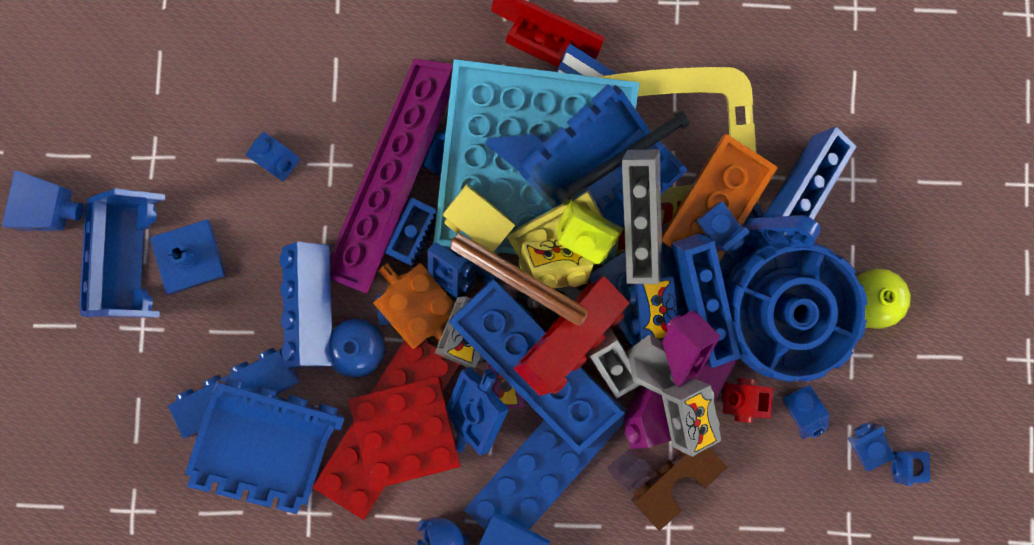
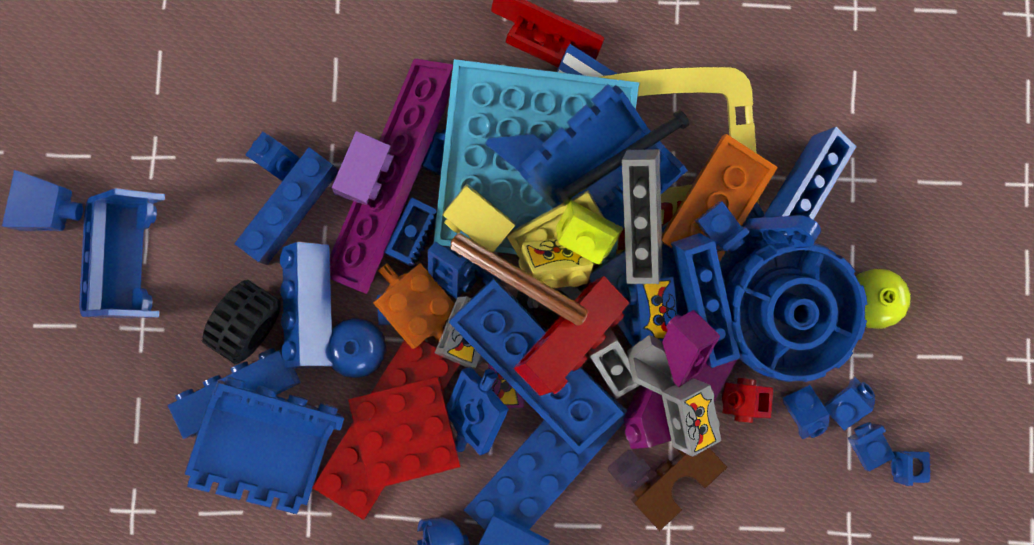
blue tile [150,219,227,295] -> none
none -> black tyre [202,280,281,364]
none -> blue brick [234,147,338,265]
none -> medium lavender slope [332,131,394,205]
none -> blue bracket [824,377,875,431]

